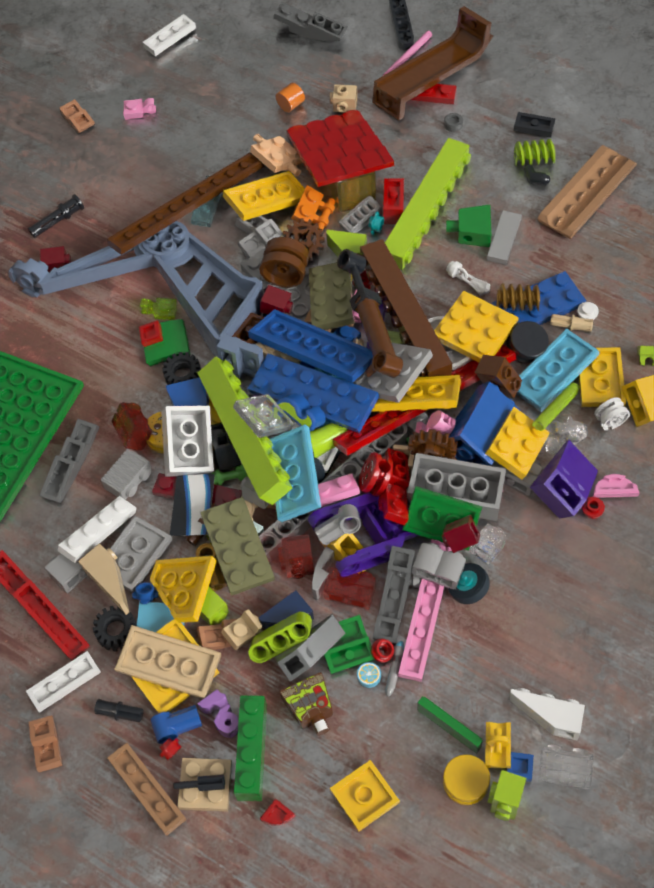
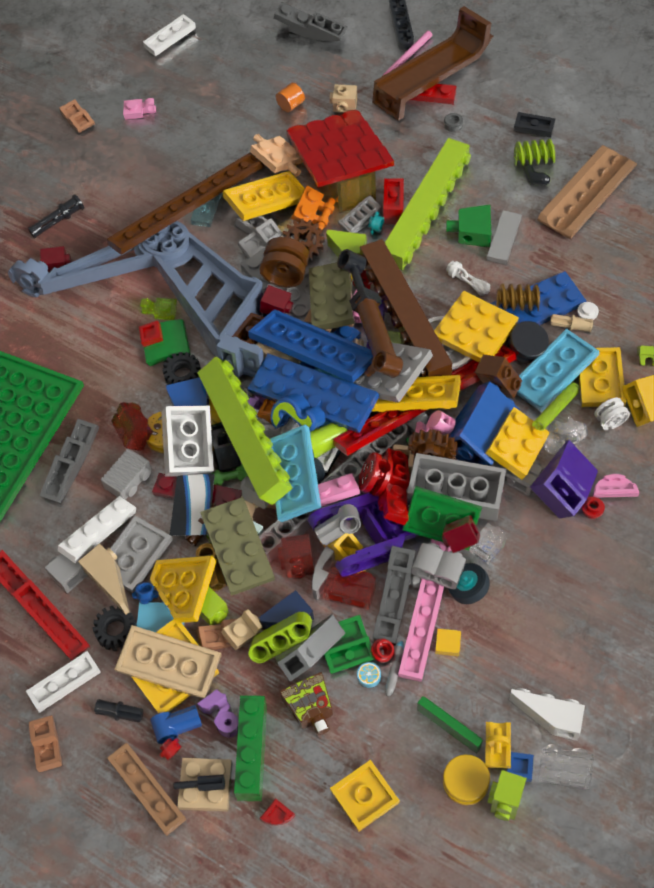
clear plate [233,394,294,438] -> none
none -> yellow tile [435,629,461,656]

